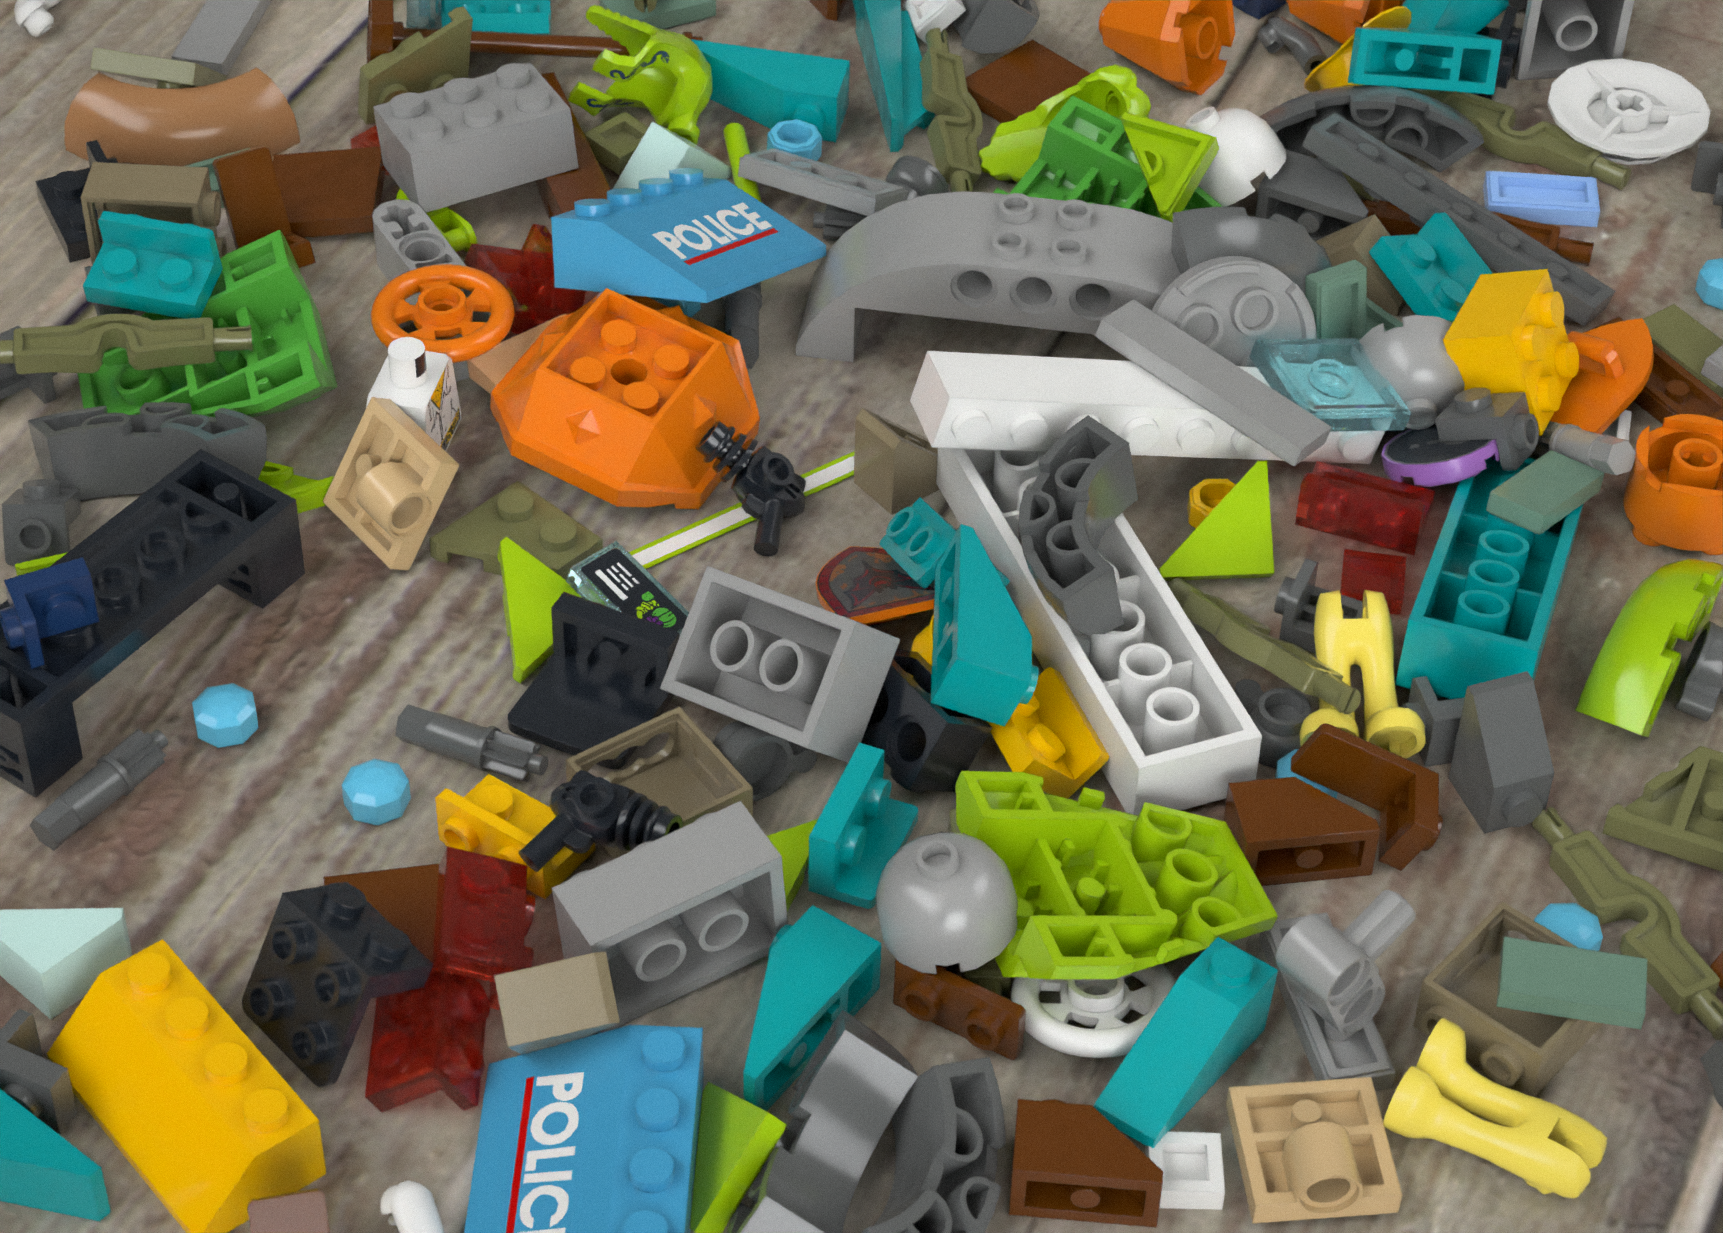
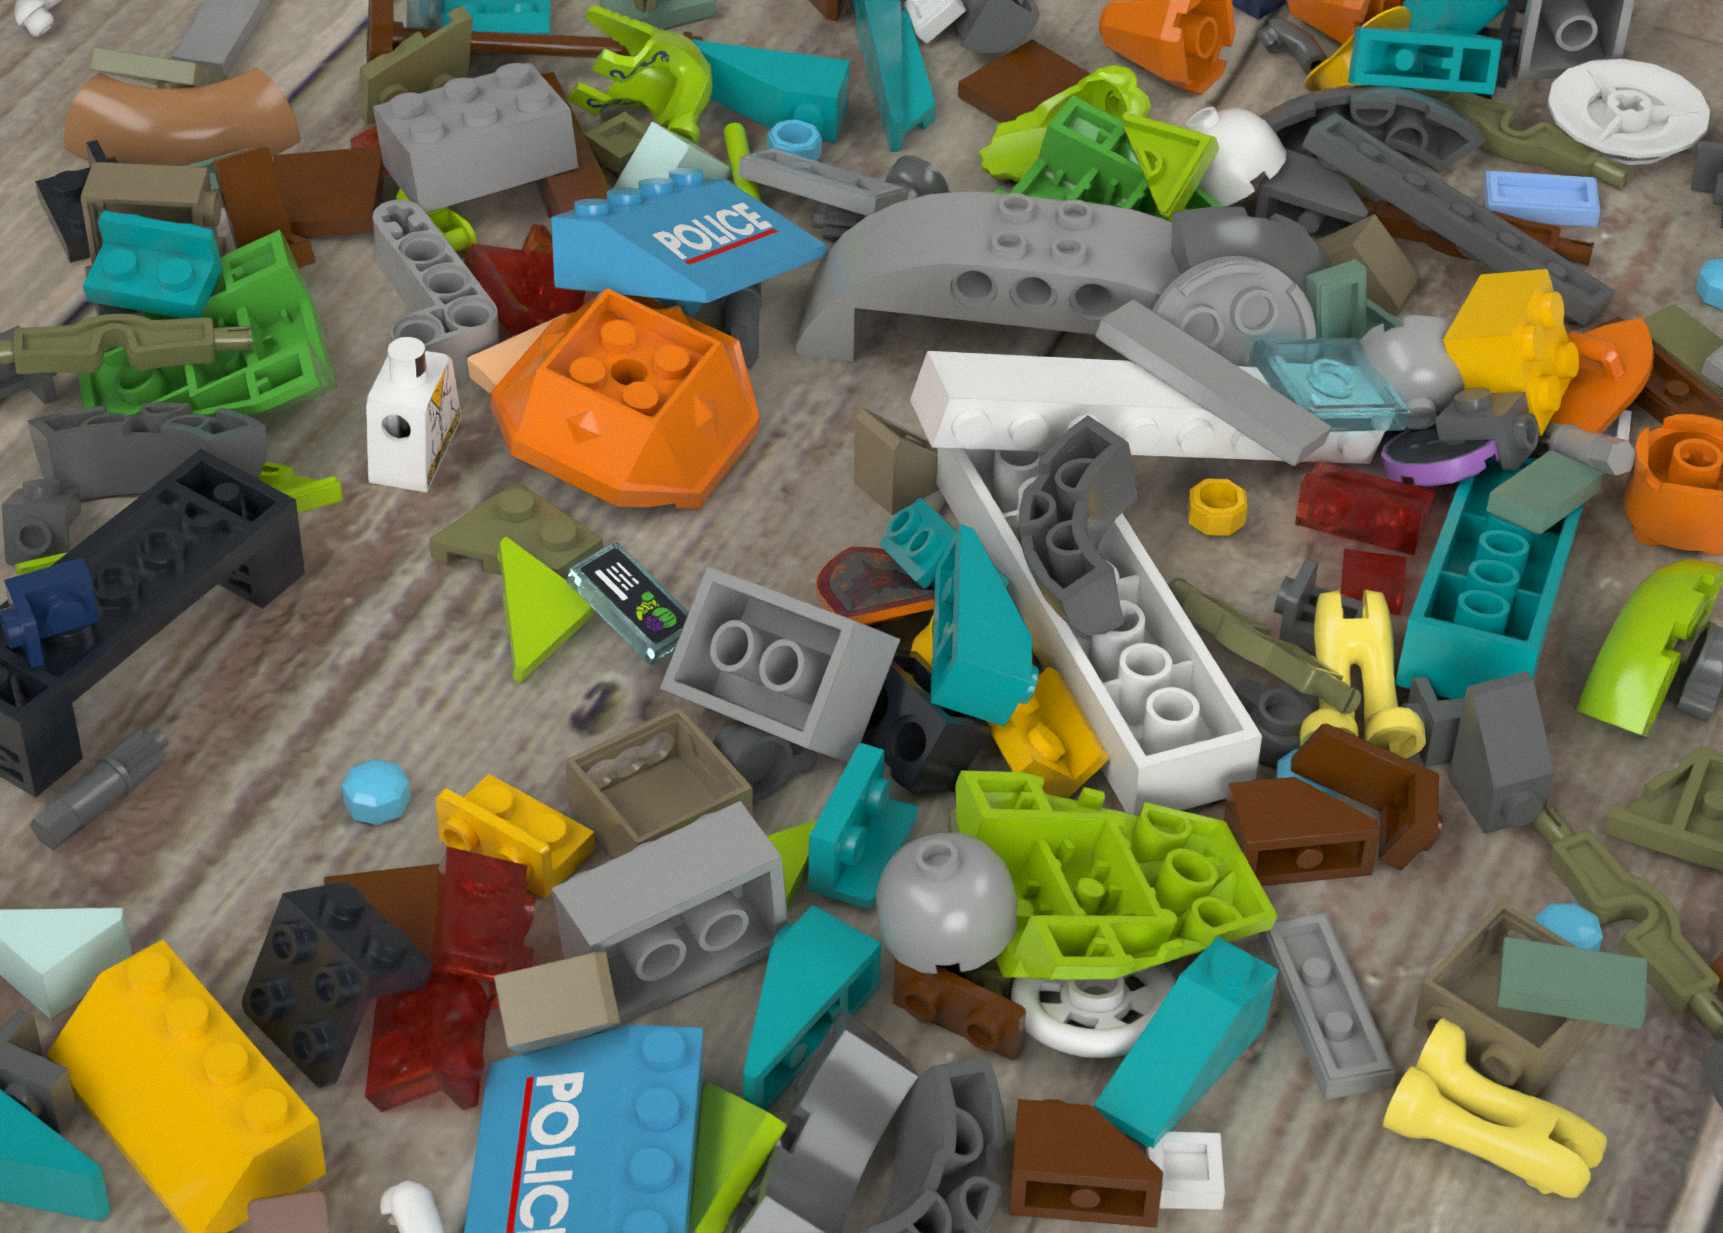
medium azure tile [192,683,259,748] -> none
tan plate [323,397,459,570] -> none
orange plate [371,264,515,363] -> none
dark grey piece [395,704,549,783] -> none
black bracket [508,592,679,769] -> none
black piece [519,770,683,872] -> none
sticker [624,451,855,571] -> none
black piece [696,421,806,556] -> none
olive piece [919,28,983,192] -> none
lime tile [1158,461,1275,581] -> none
tan plate [1226,1077,1402,1223] -> none
light grey beam [1275,889,1416,1036] -> none
teal bracket [1369,212,1492,322] -> none

